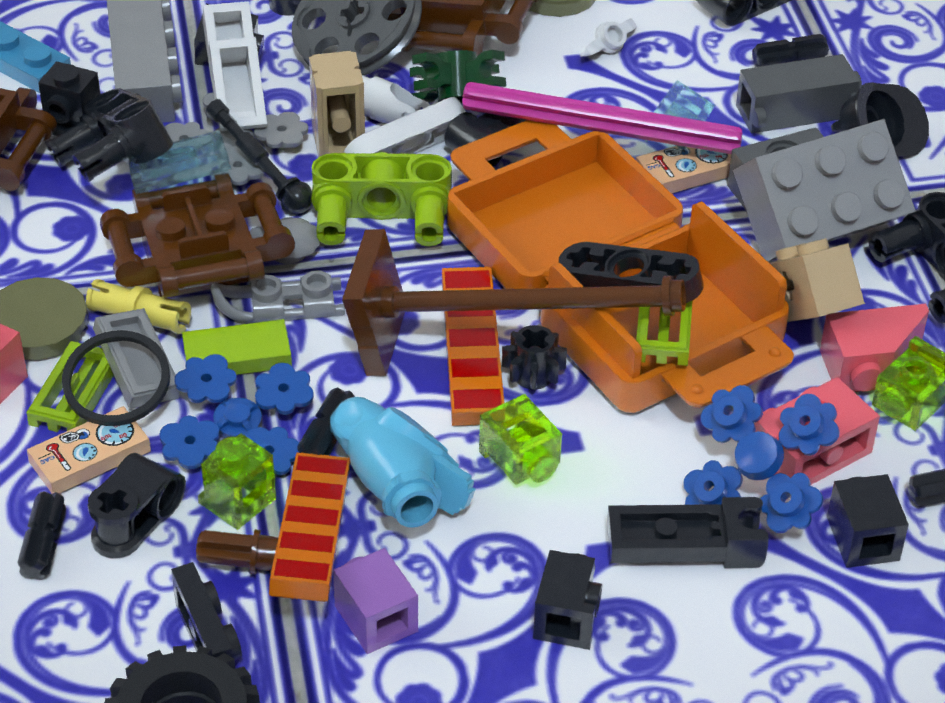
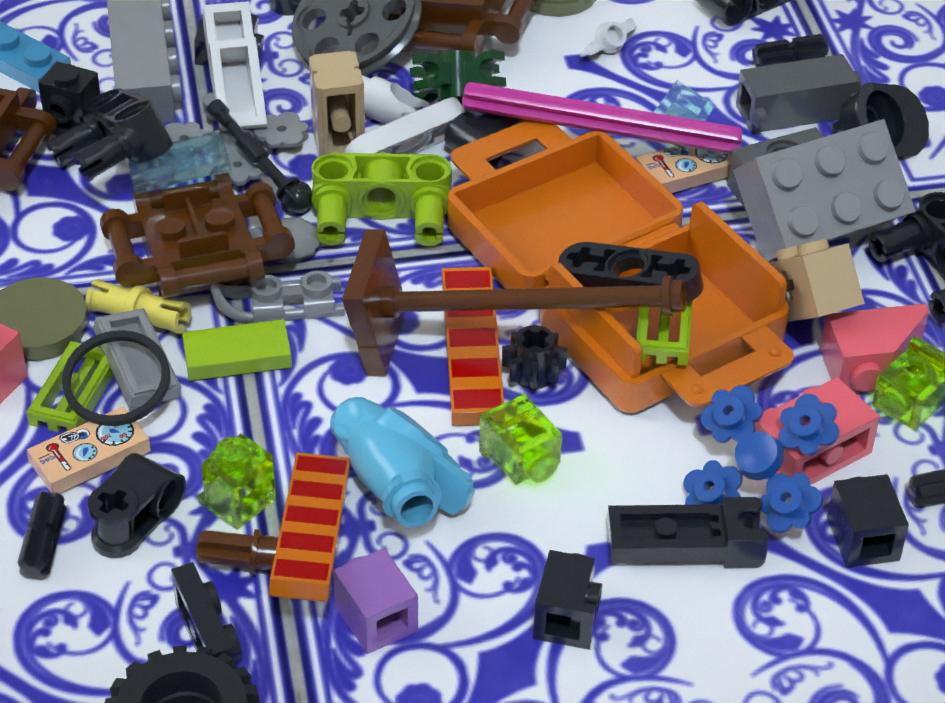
blue plant [159,354,314,478] -> none
black piece [297,387,355,456] -> none

